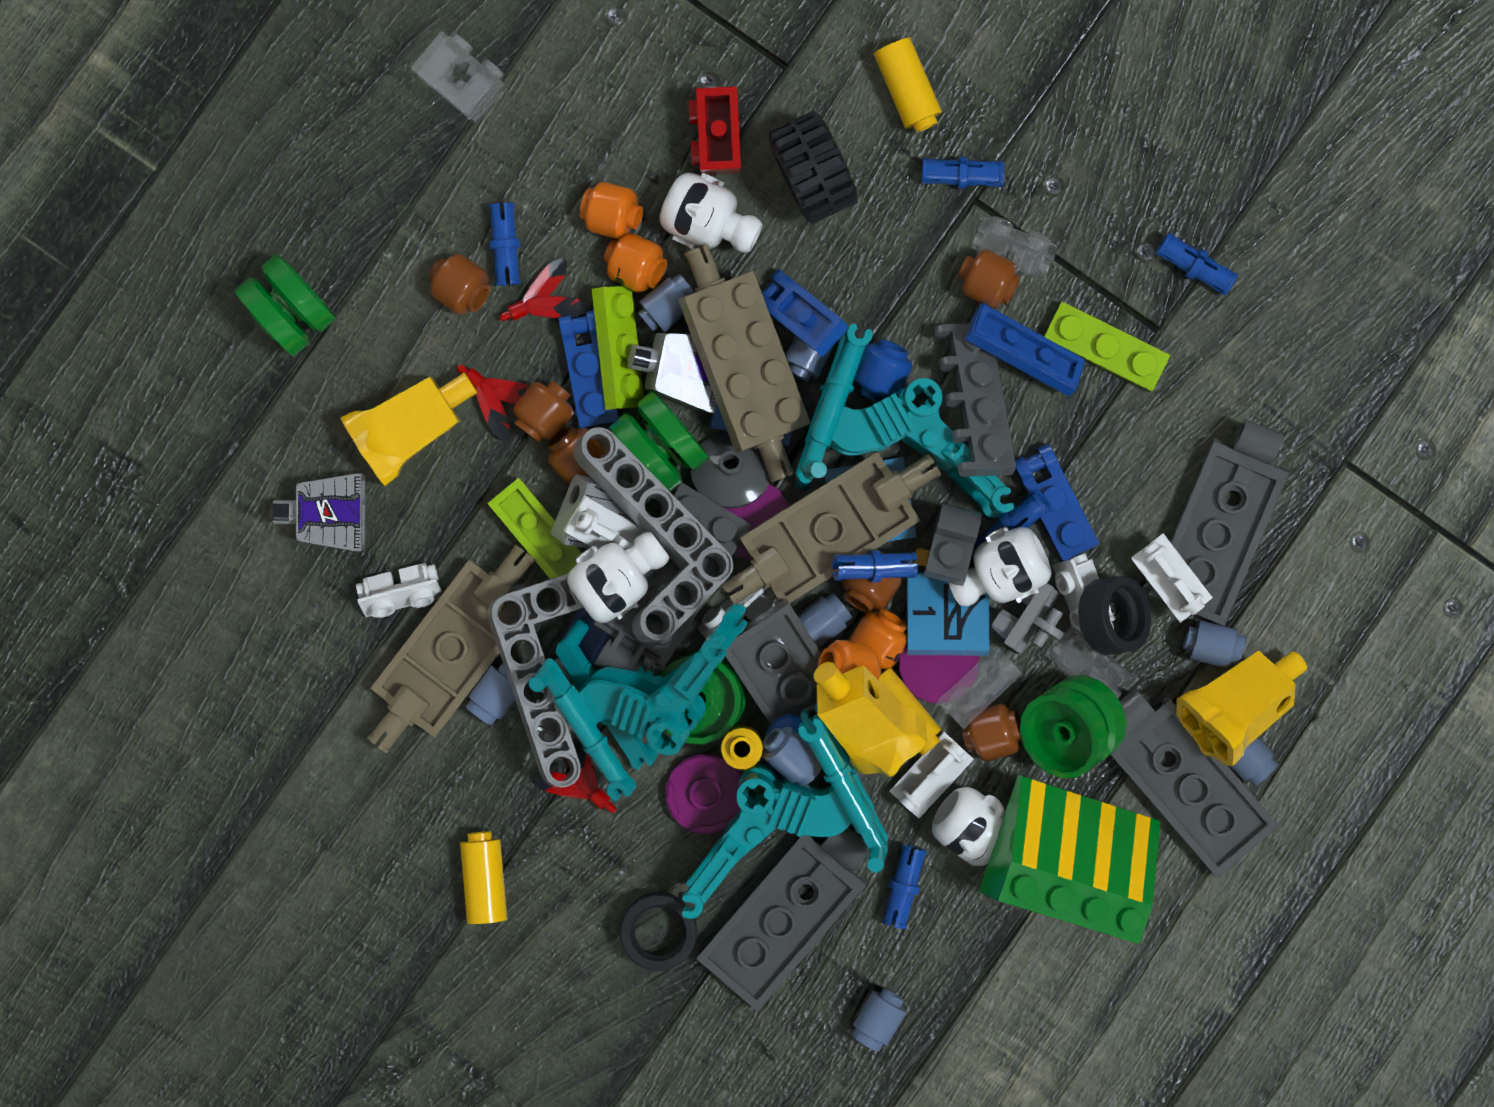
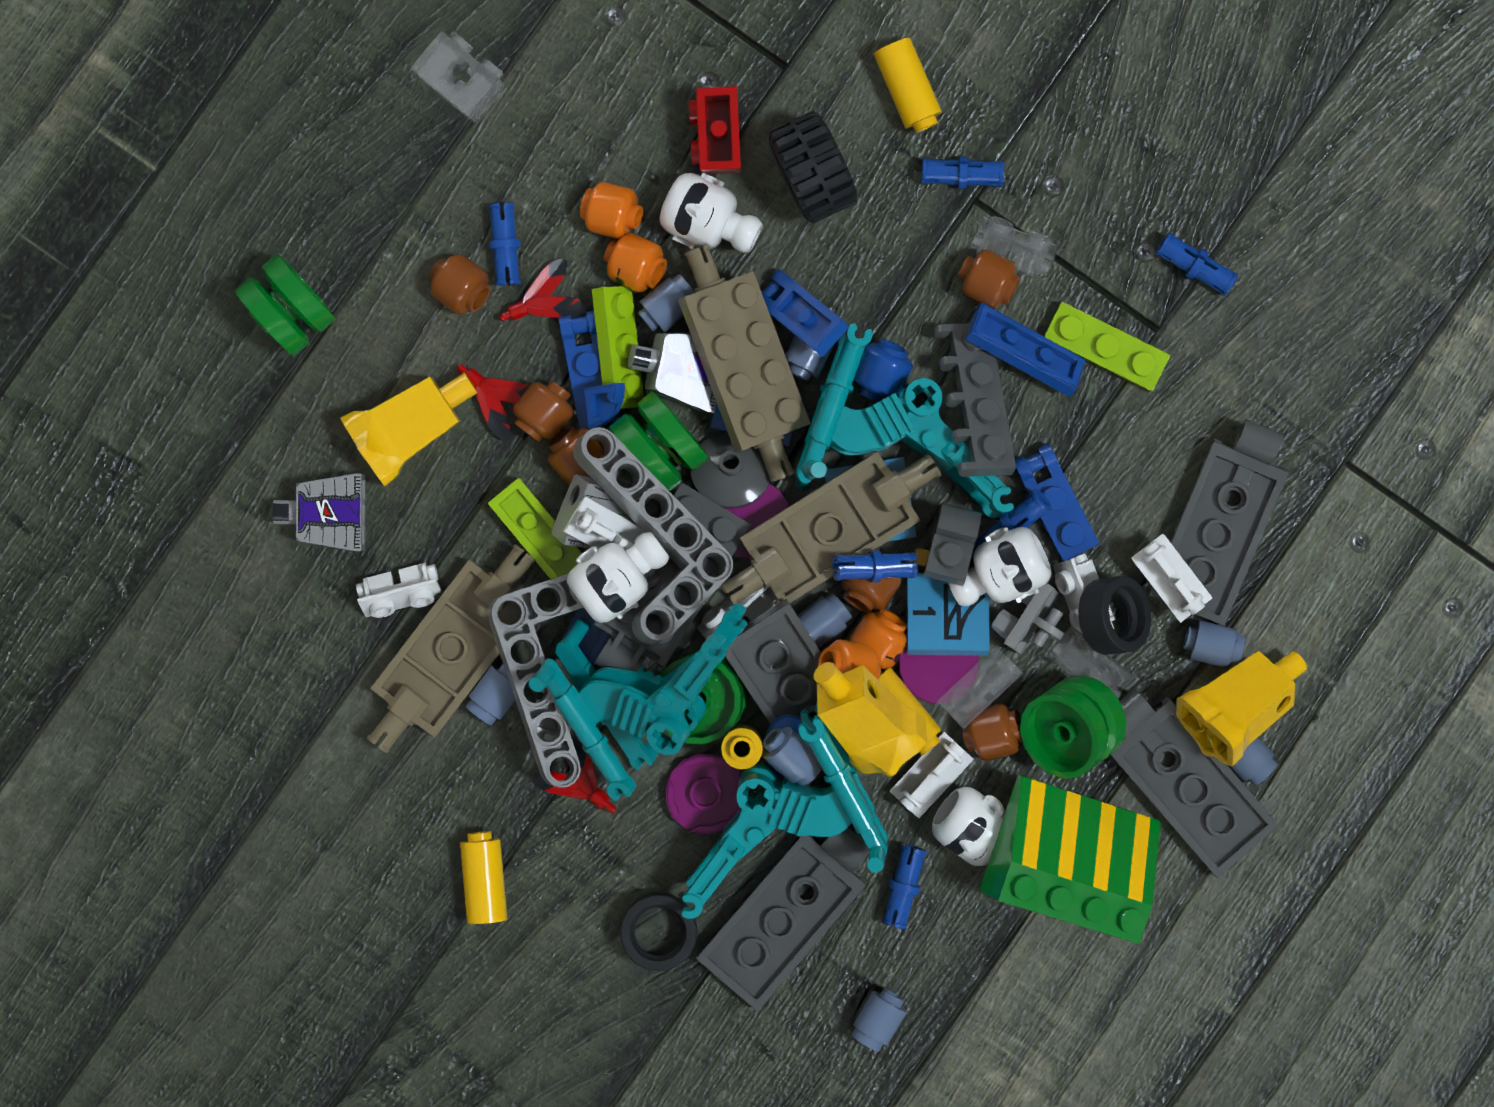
none -> blue tile [584,383,625,429]

